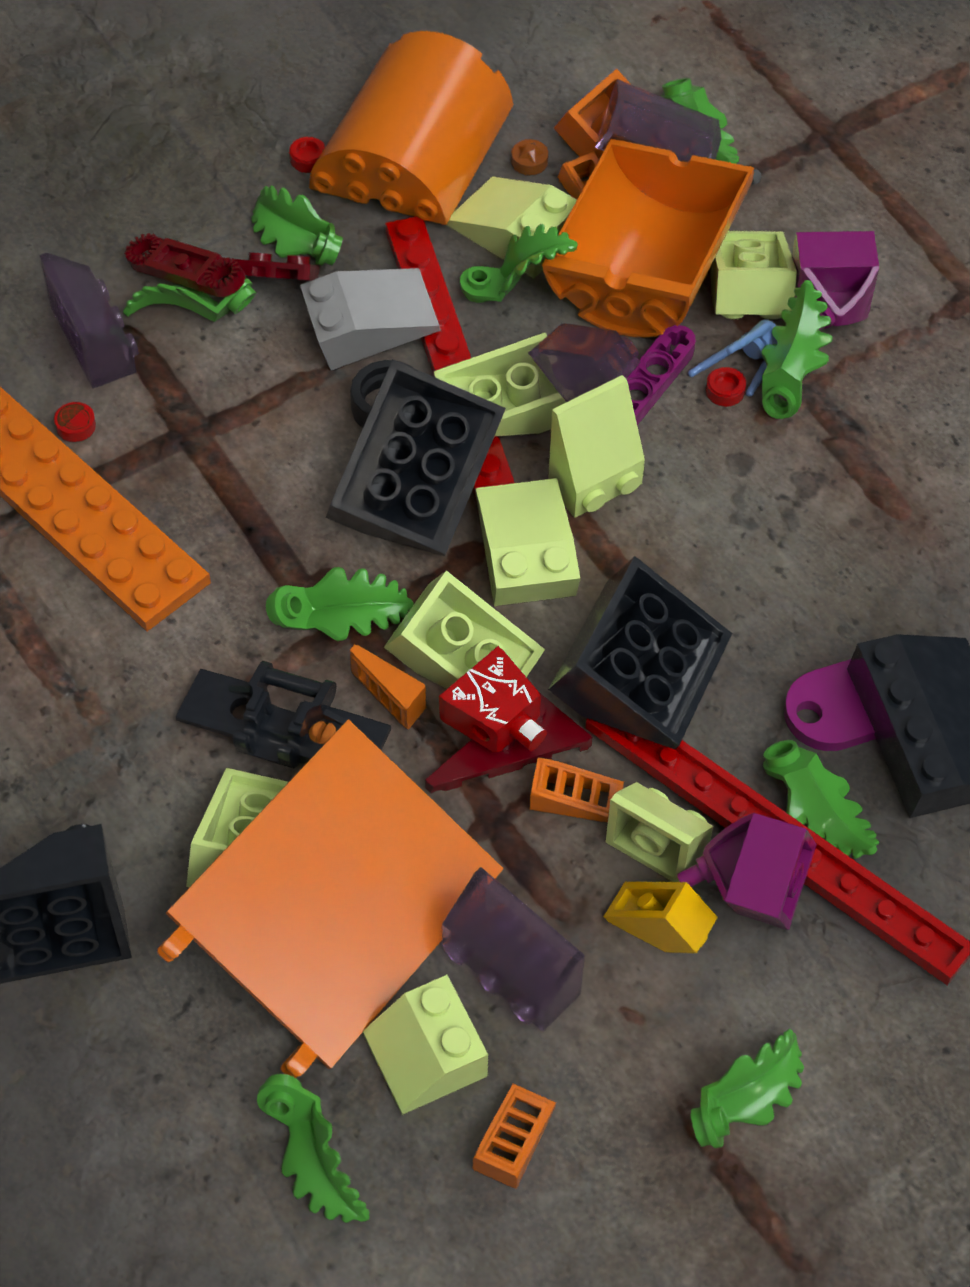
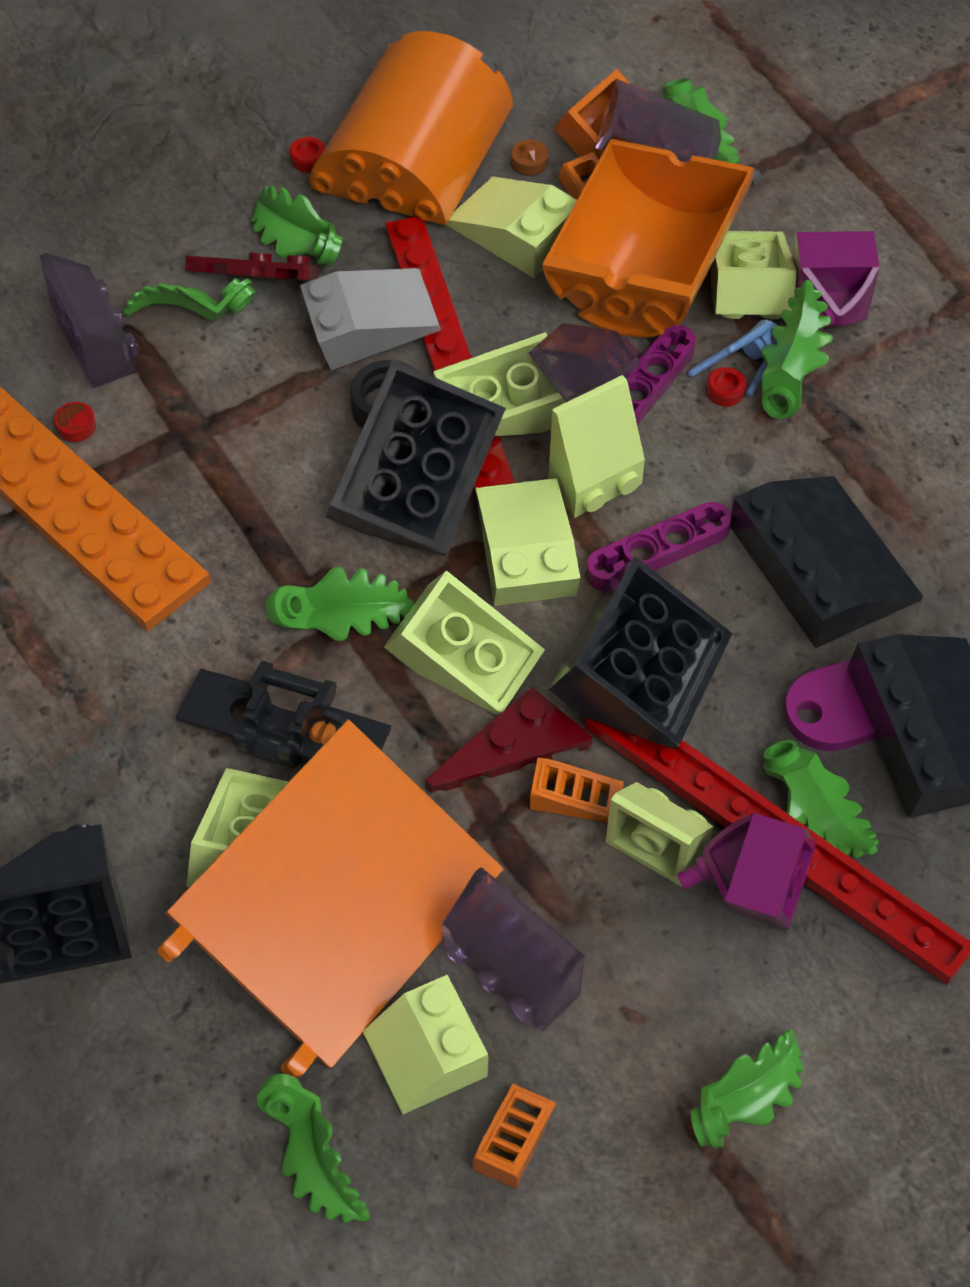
dark red plate [124,233,246,297] -> none
orange slope [350,644,426,729] -> none
red torso [439,646,547,752] -> none
bright green plant [460,224,578,303] -> none
yellow slope [603,881,718,954] -> none
none -> magenta beam [586,502,731,590]
none -> black slope [730,476,923,648]

